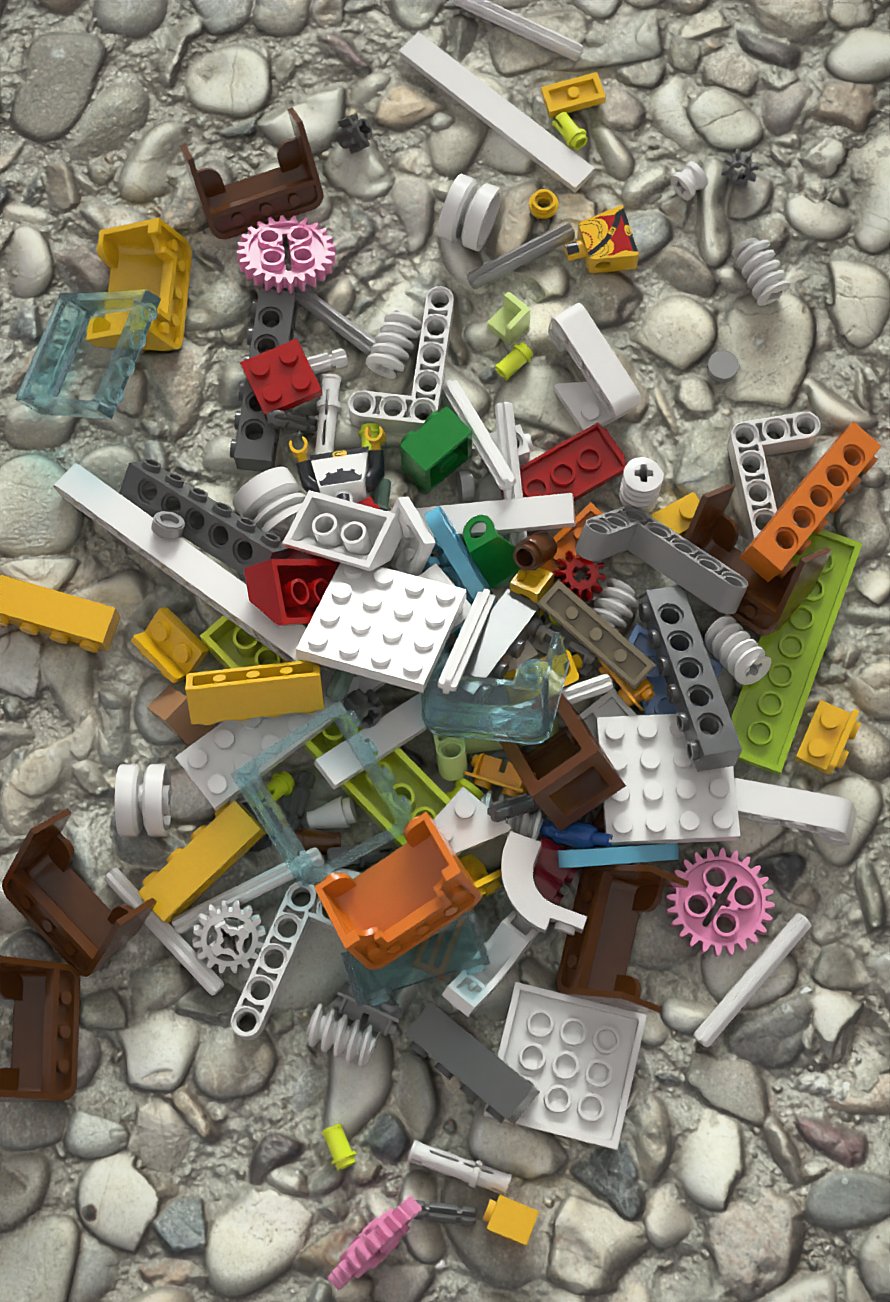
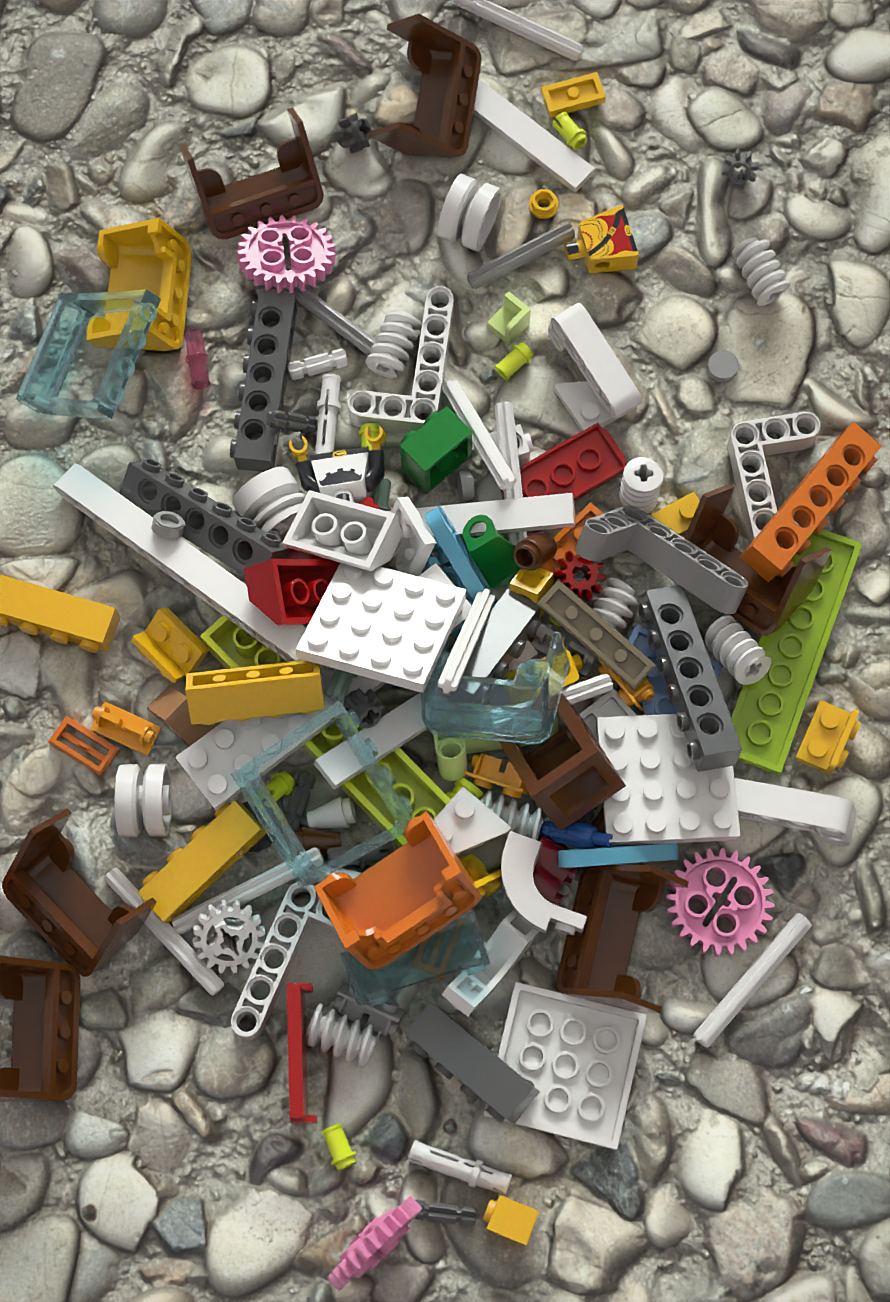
red plate [240,338,323,419] -> none
dark grey axle [487,792,541,822] -> none
white wheel [670,162,708,200] -> none
none -> orange tile [48,715,121,778]
none -> light orange hinge [90,701,162,756]
none -> clear pink axle [185,327,211,389]
none -> red brick [286,983,317,1125]
none -> reddish brown windscreen [369,13,482,158]

